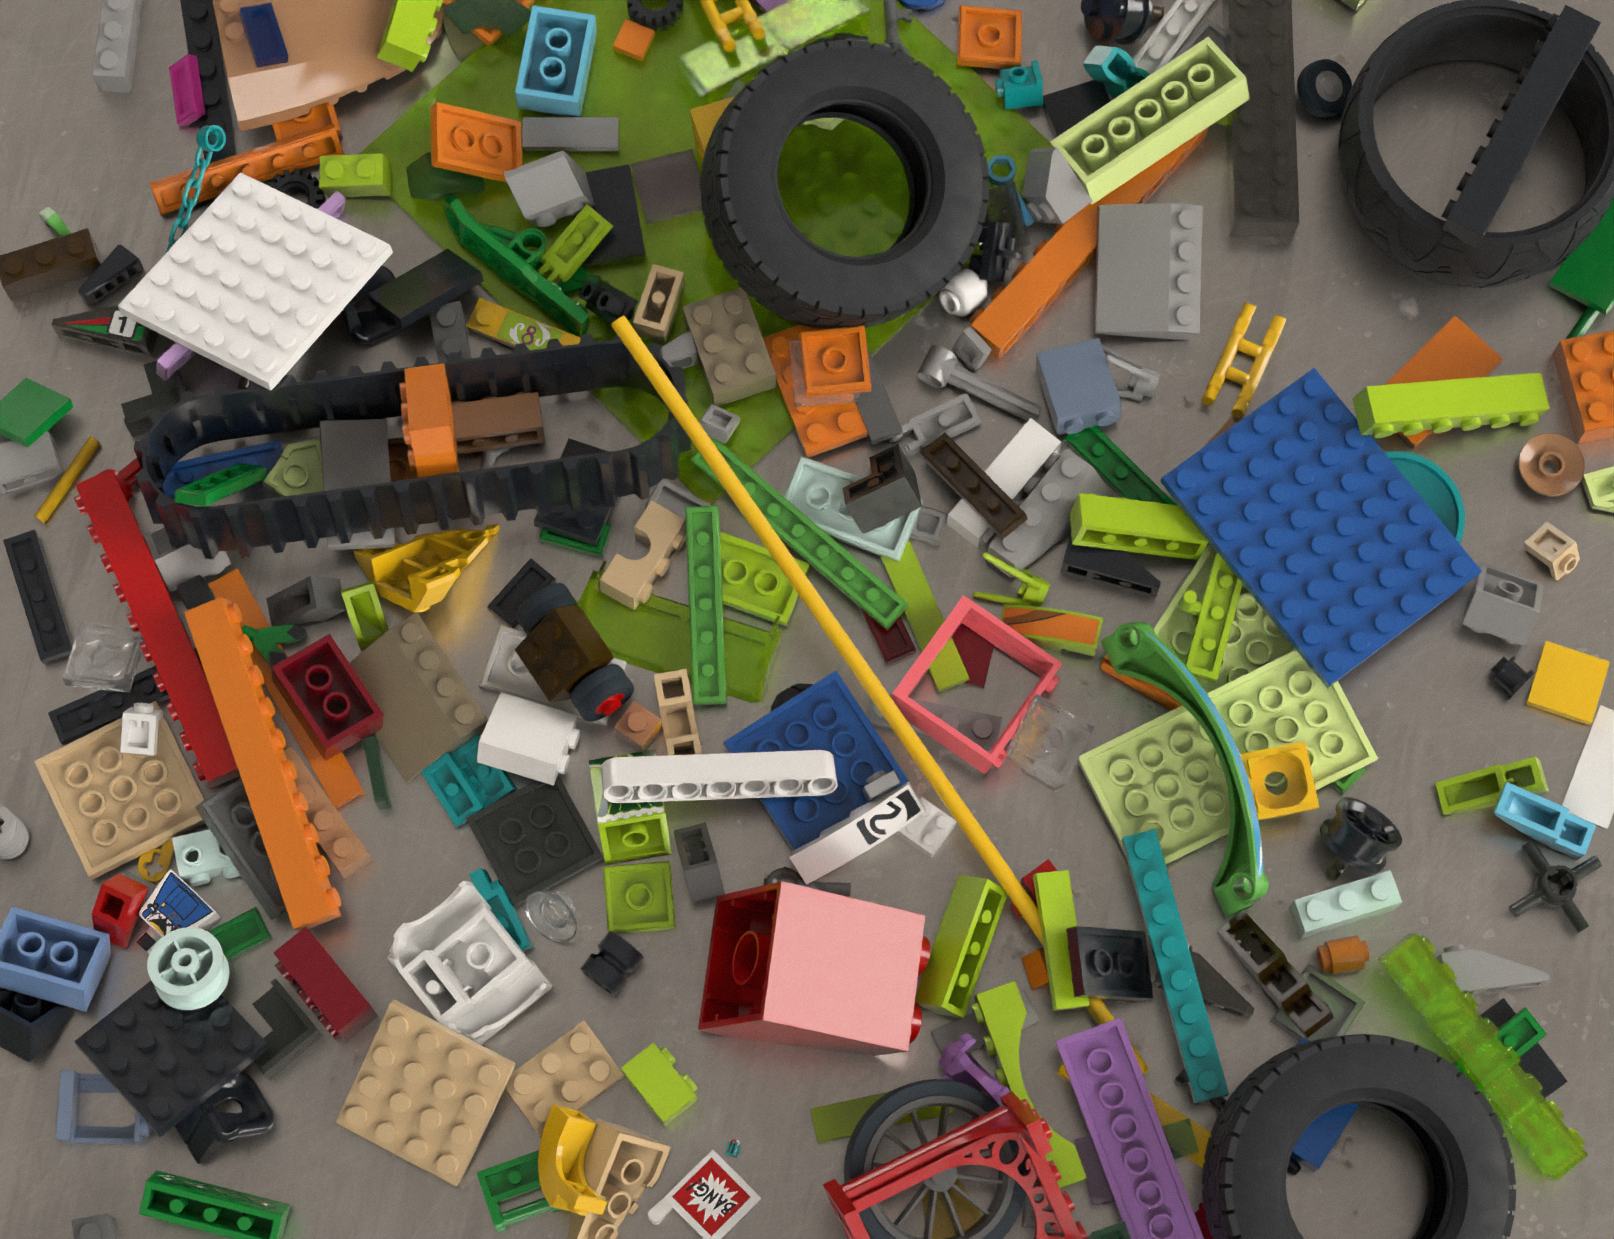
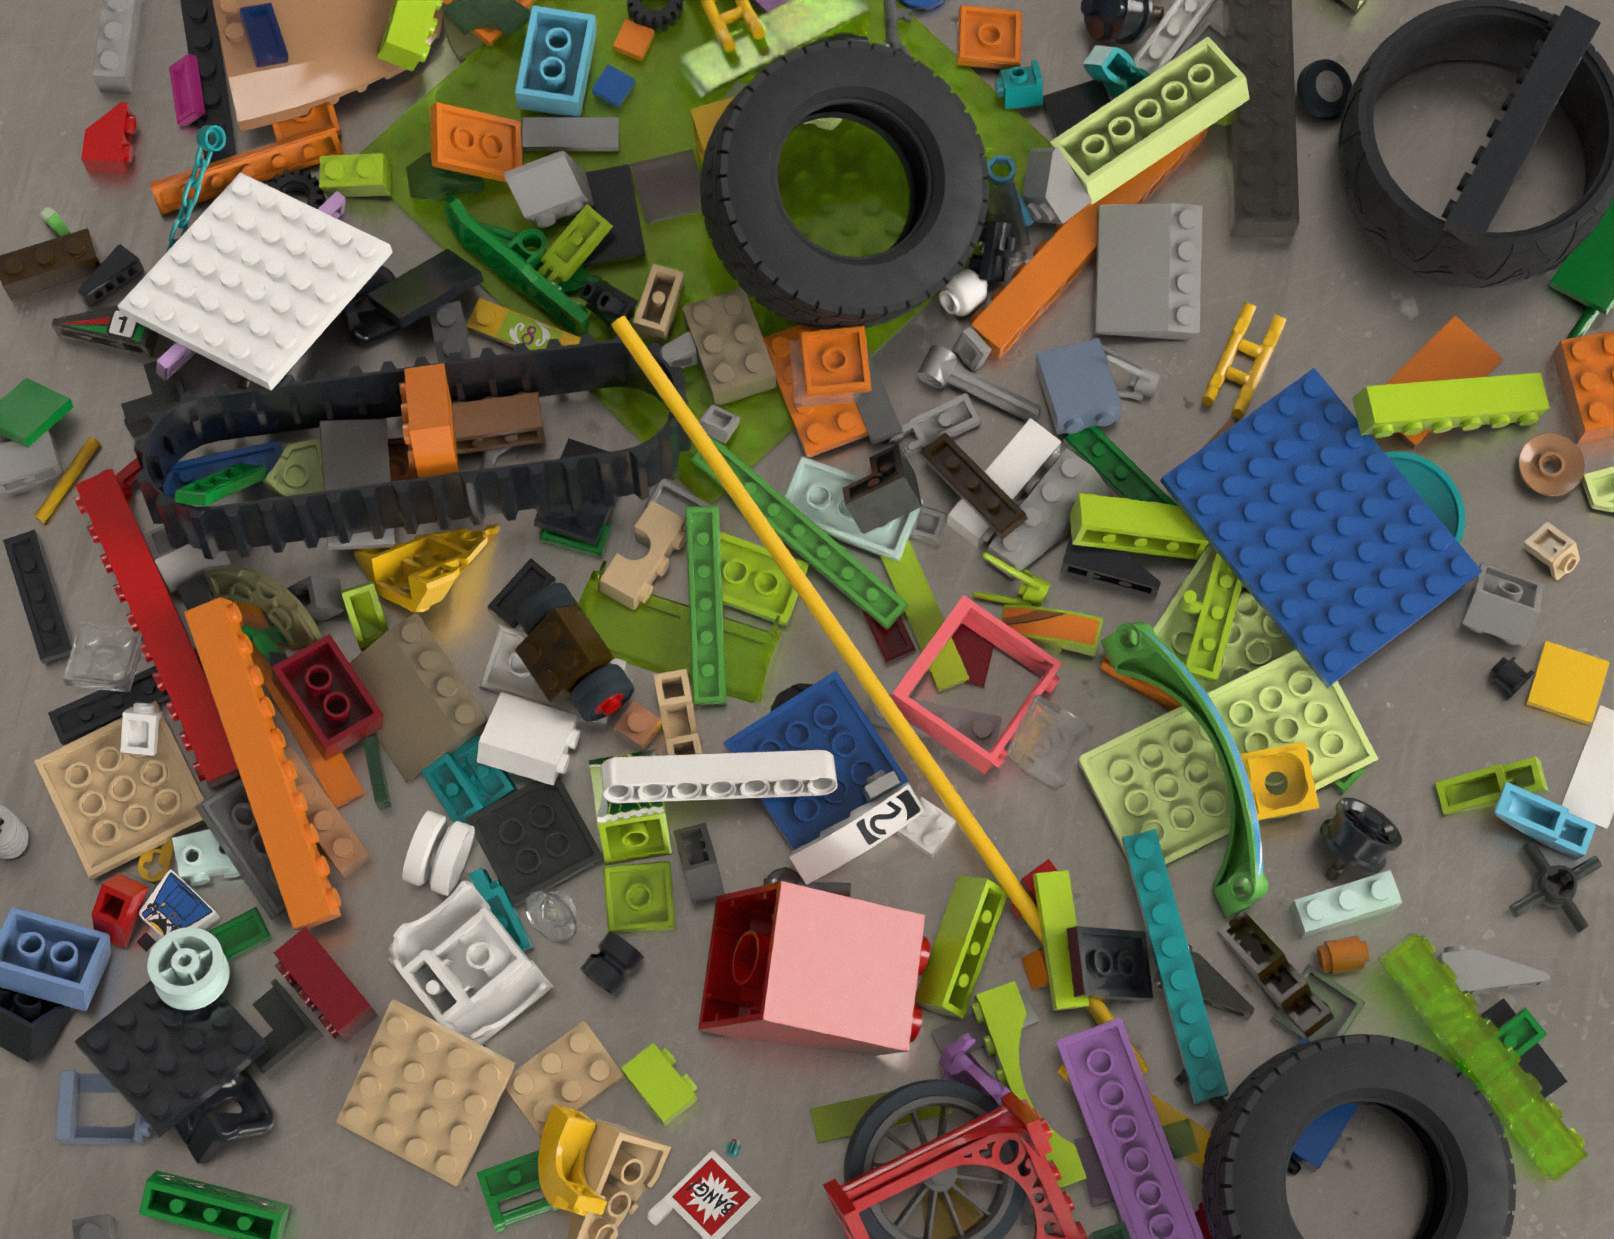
none -> red slope [81,102,137,174]
none -> olive tile [203,565,322,651]
none -> white wheel [402,811,475,896]
none -> blue tile [592,64,636,109]

